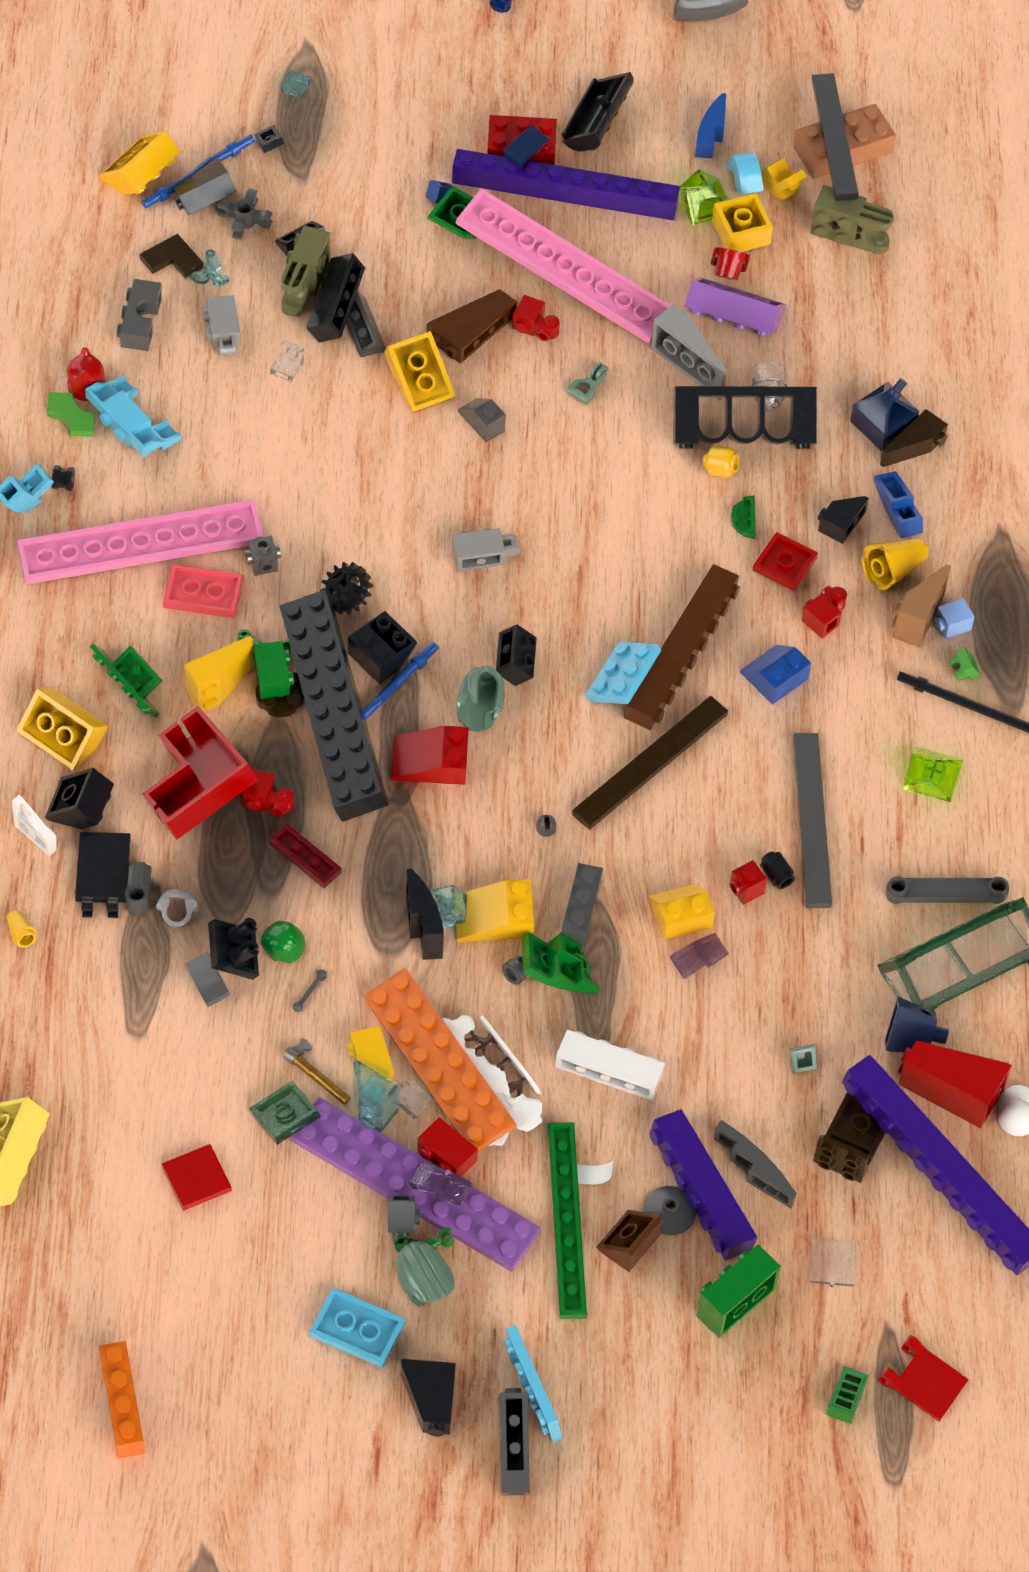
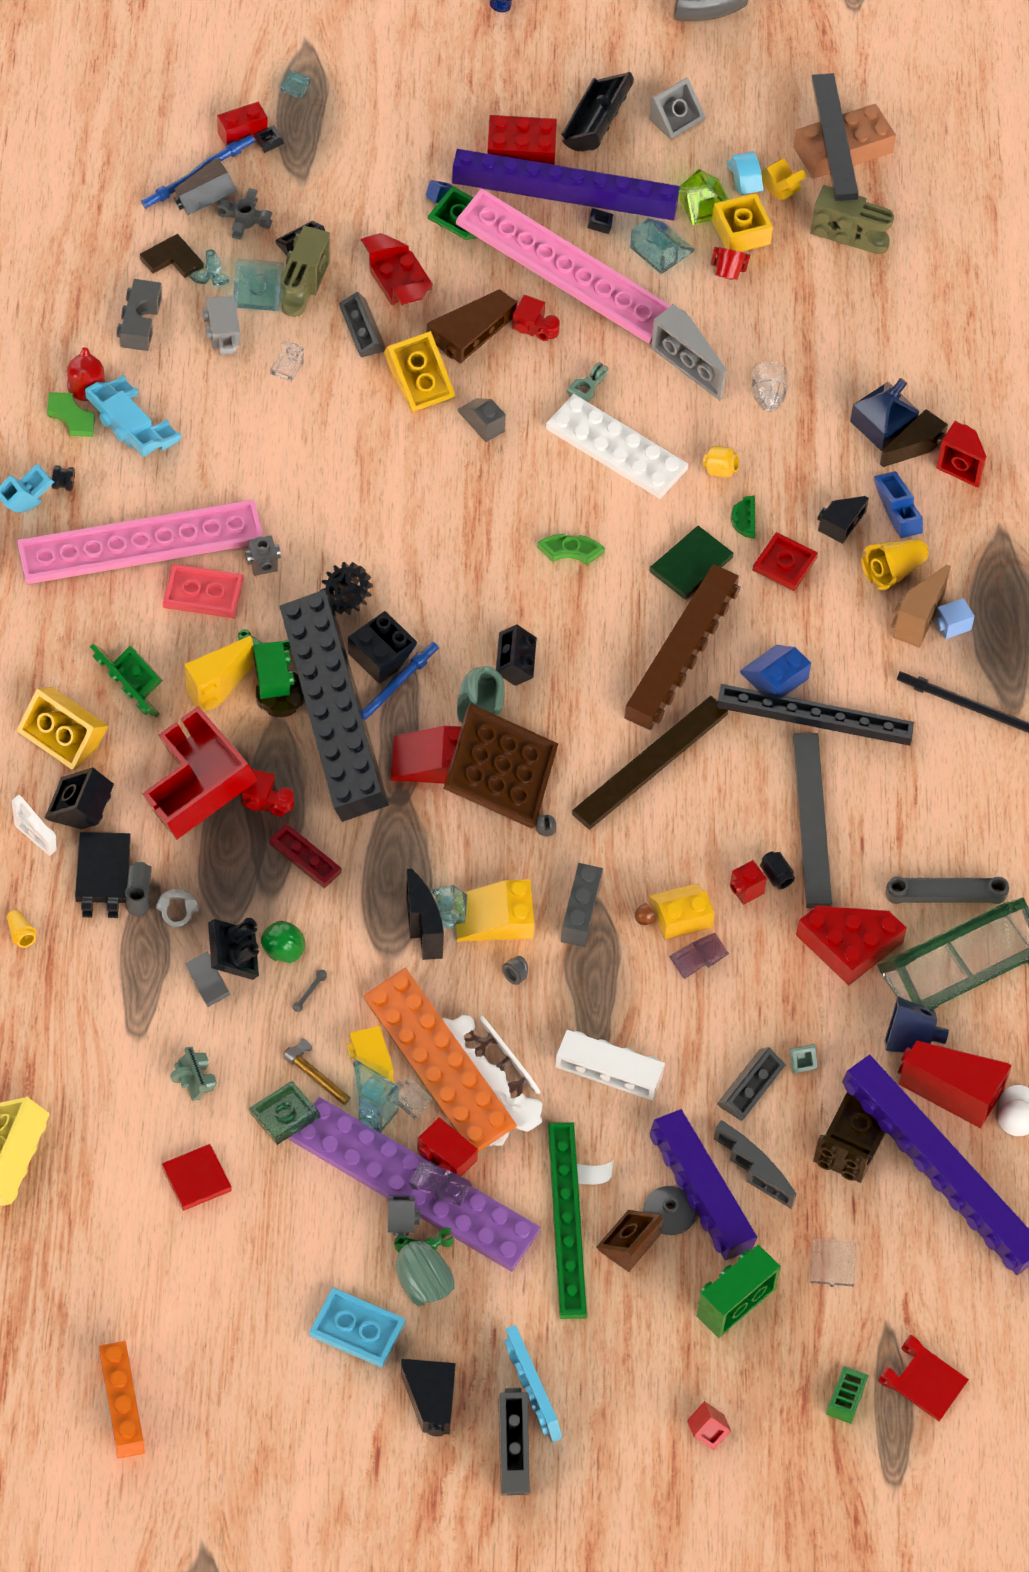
yellow slope [99,130,181,195] -> none
black brick [306,253,365,343] -> none
light grey brick [452,528,520,572] -> none
dark blue slope [503,125,550,168] -> none
green slope [521,932,600,994] -> none
medium azure plate [585,641,661,704] -> none
black fence [673,386,817,449] -> none
medium lavender slope [684,277,787,337] -> none
blue slope [695,93,726,159] -> none
red brick [802,586,848,639] -> none
clear neon green slope [903,747,963,802] -> none
bright green tile [949,647,981,681] -> none
none -> sand green hips [170,1046,217,1101]
none -> red brick [217,101,268,147]
none -> clear light blue slope [233,258,284,311]
none -> red piece [361,233,433,305]
none -> reddish brown tile [443,704,558,829]
none -> bright green tile [537,534,605,565]
none -> white plate [546,394,688,499]
none -> black tile [587,208,614,234]
none -> clear light blue slope [630,218,695,274]
none -> dark orange hinge [635,903,656,925]
none -> light grey slope [649,78,706,139]
none -> dark green tile [649,525,734,599]
none -> panel [687,1401,731,1451]
none -> black plate [716,684,914,746]
none -> dark grey slope [717,1047,786,1121]
none -> red brick [796,906,907,986]
none -> red slope [936,421,987,488]

